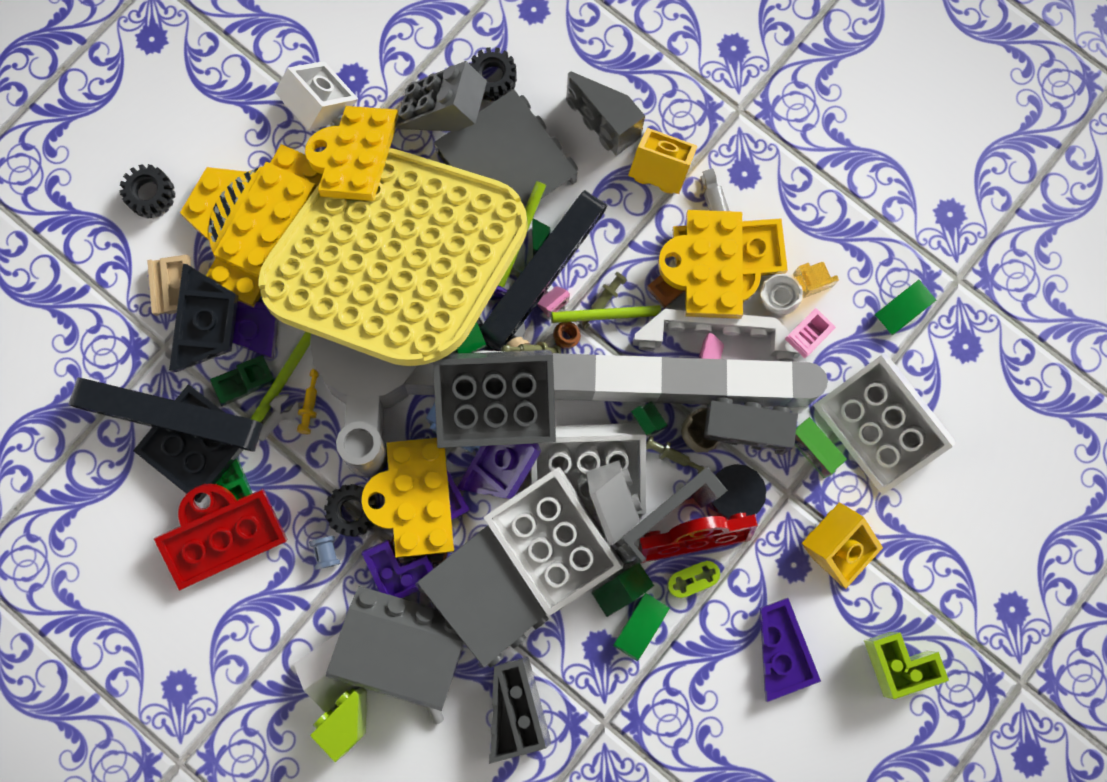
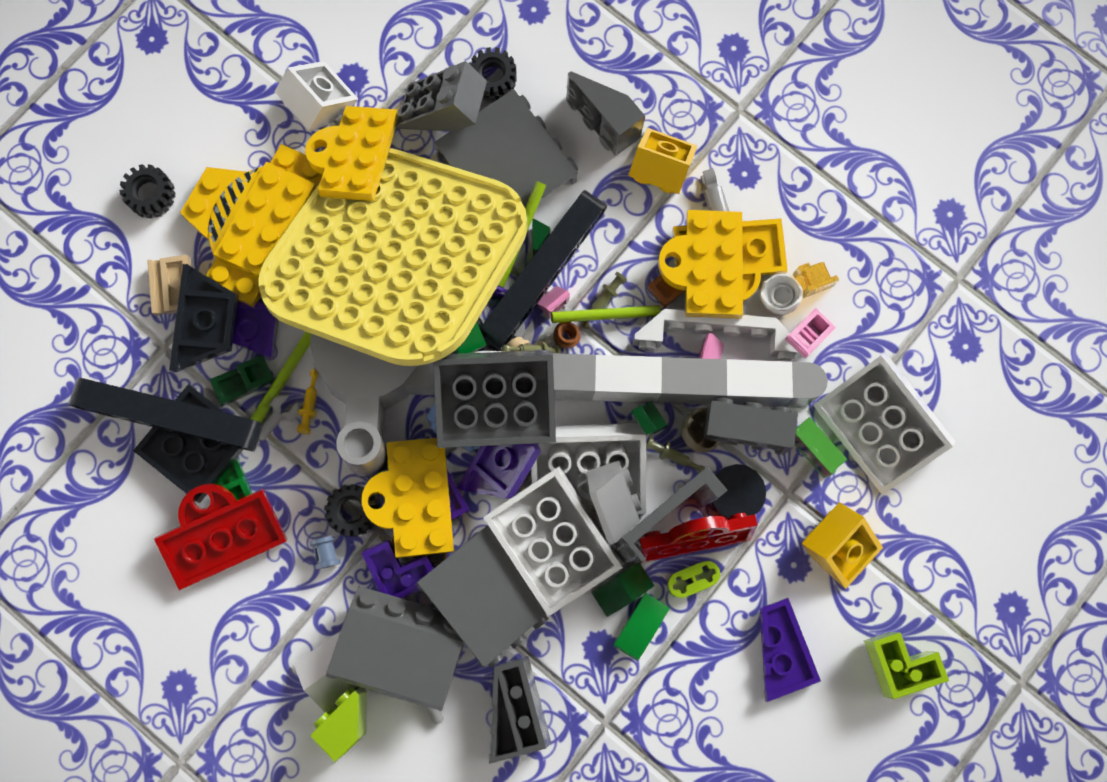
green slope [874,279,937,335] -> none

